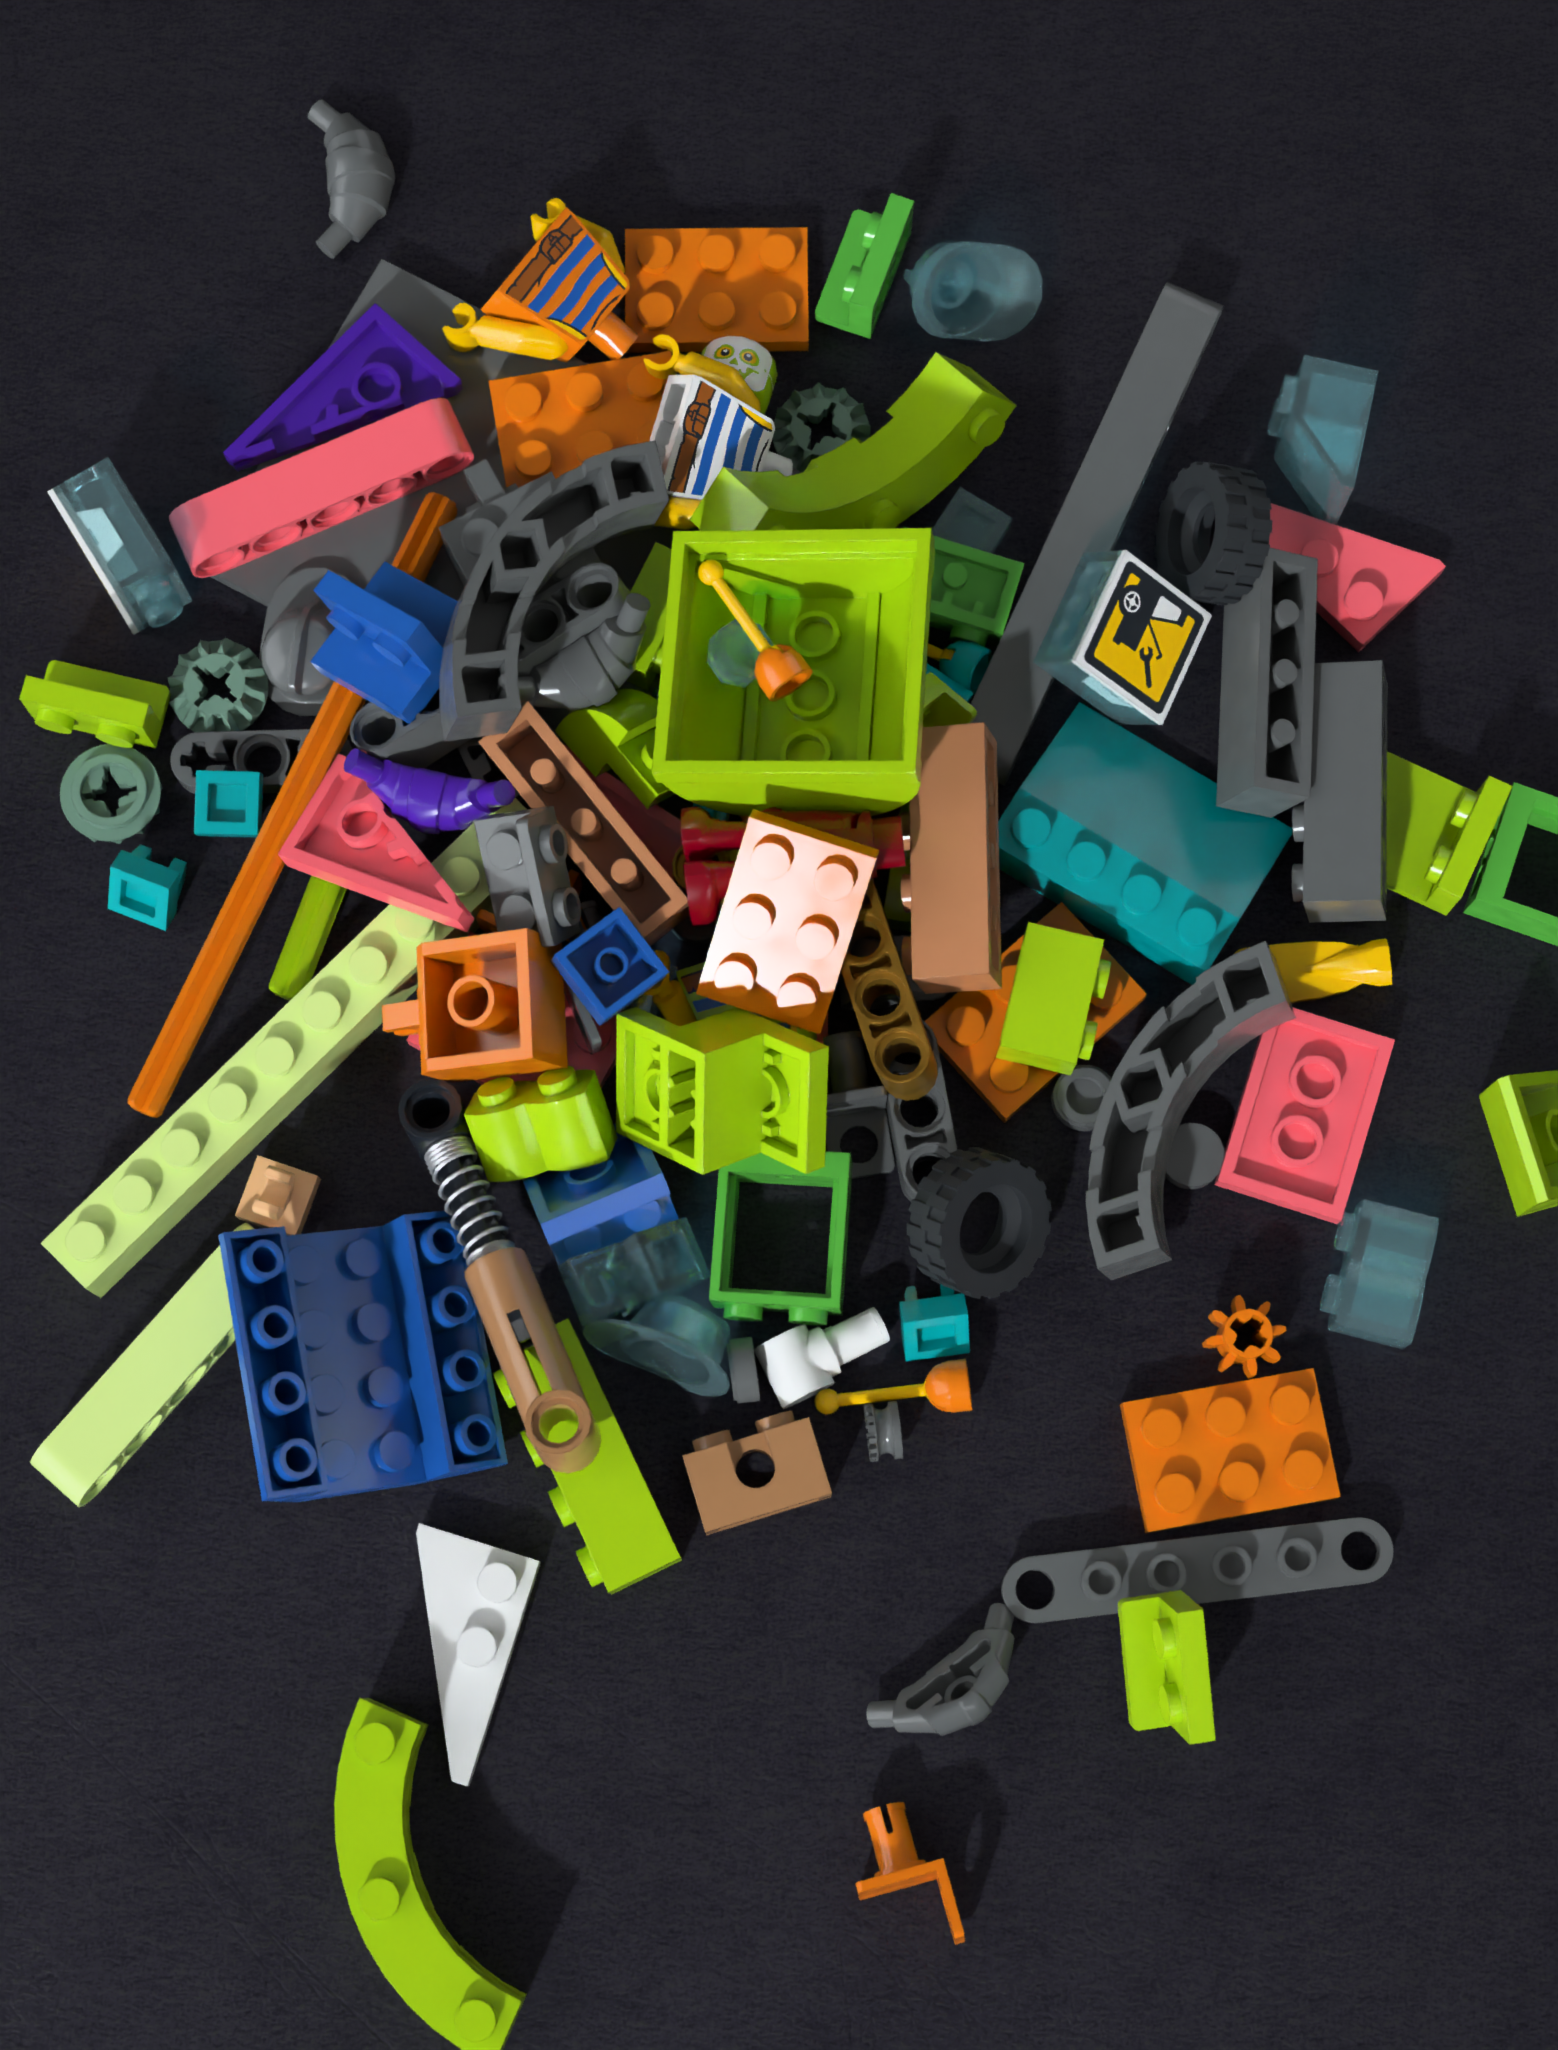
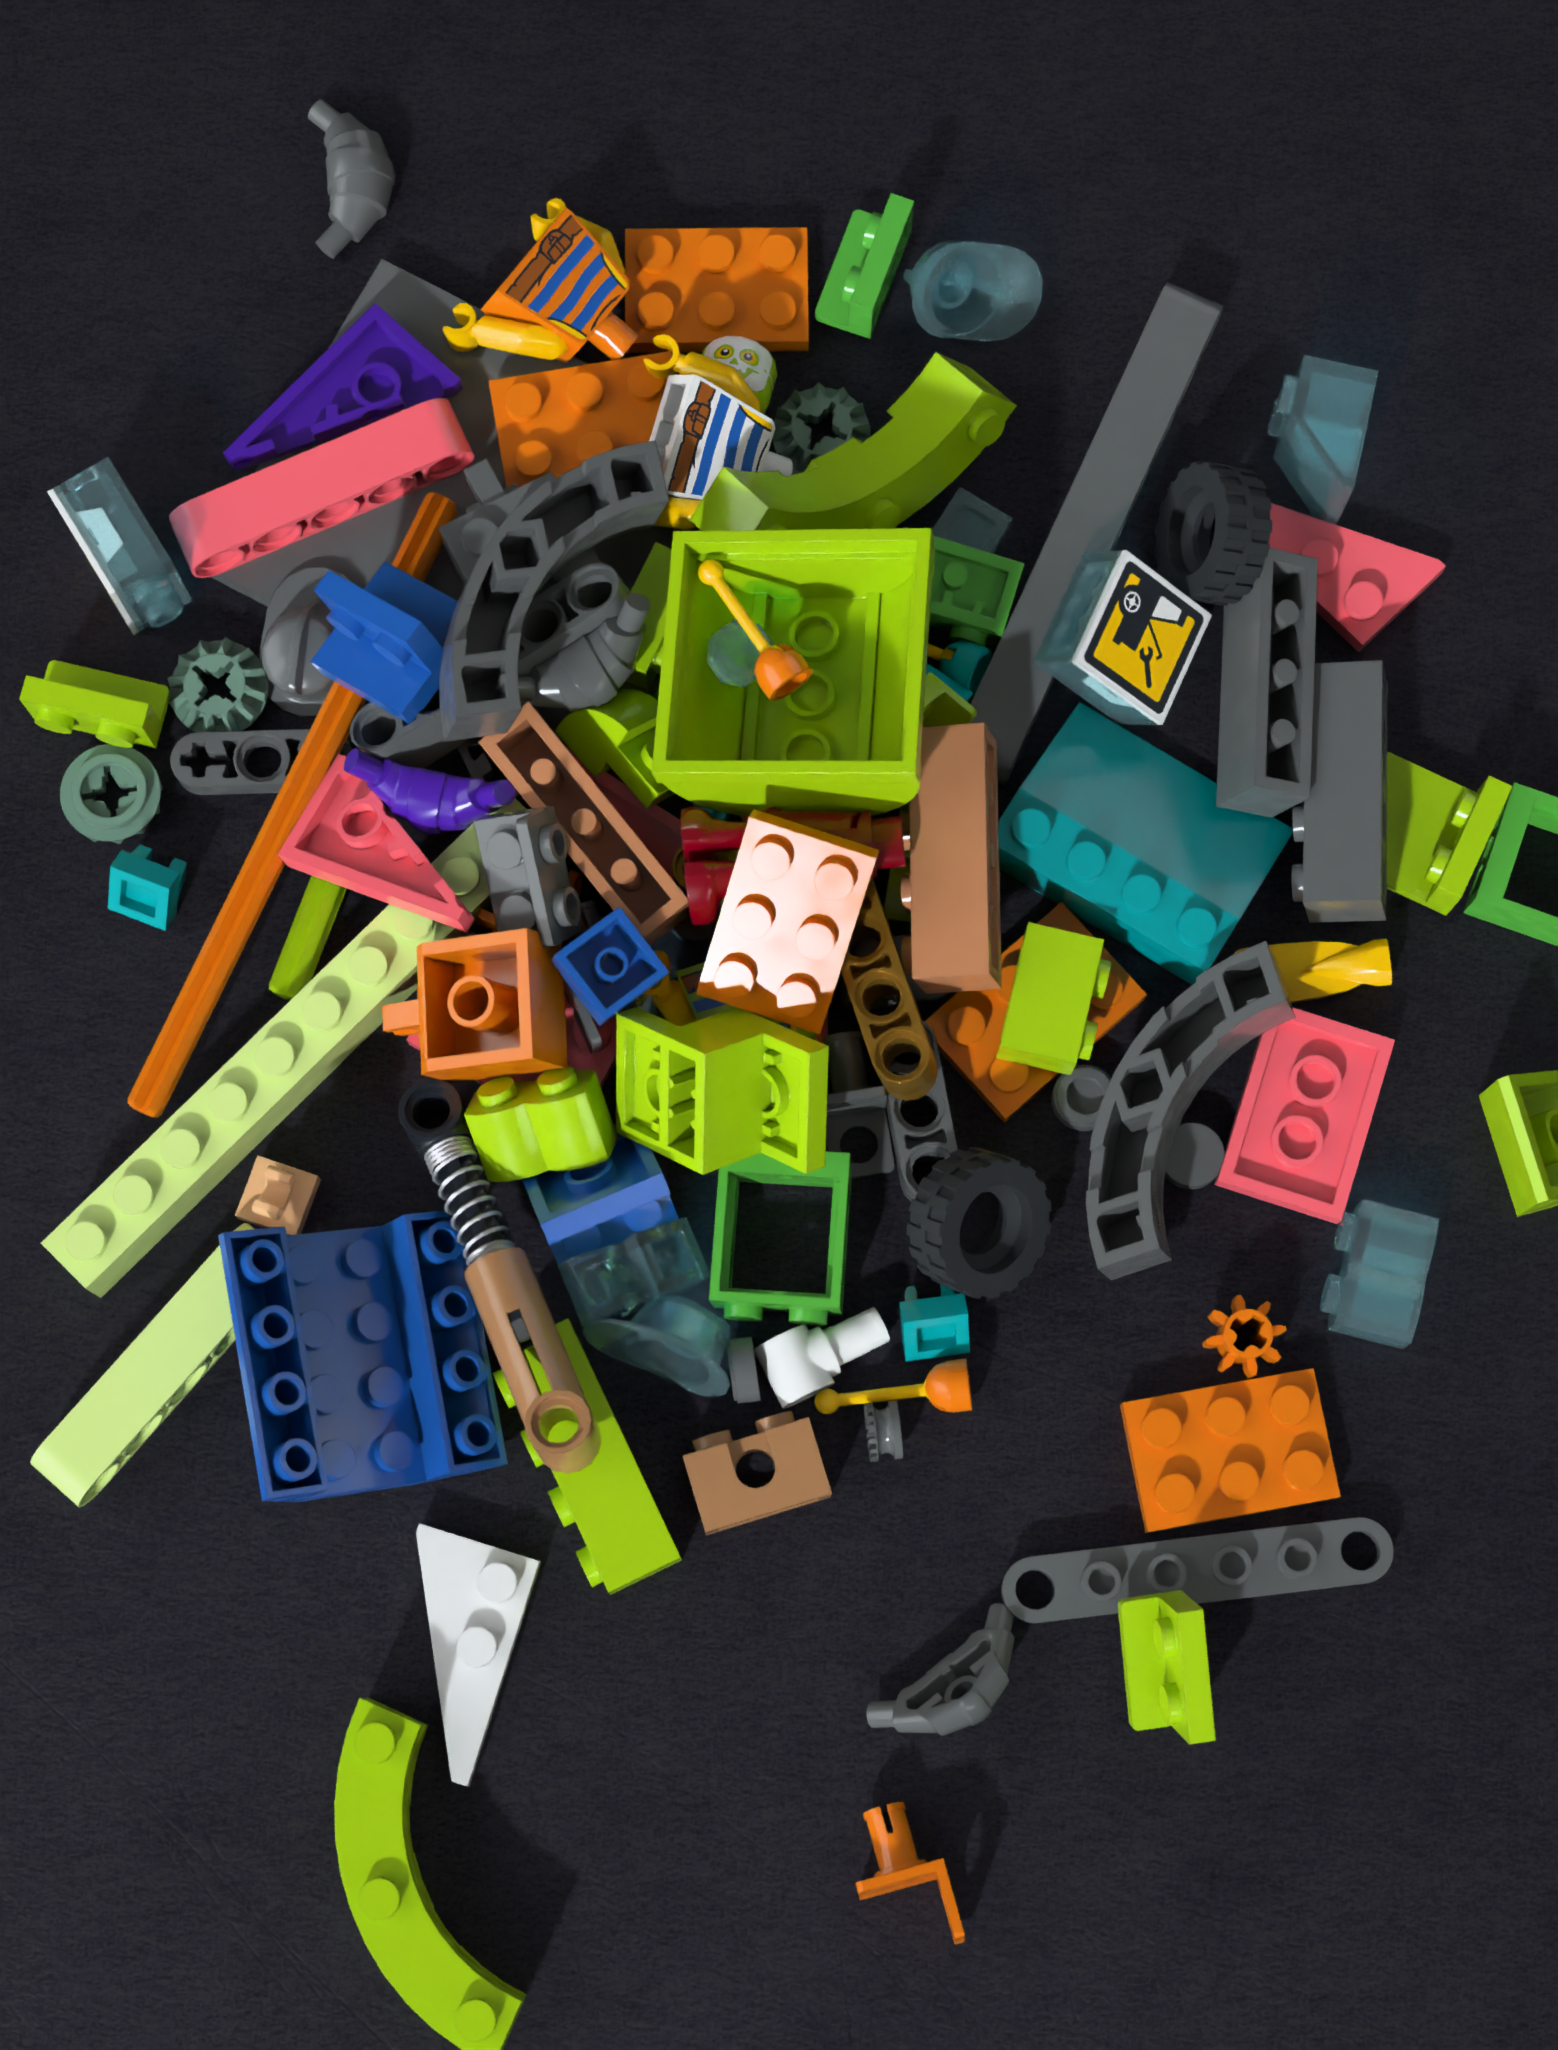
teal tile [194,770,263,838] -> none

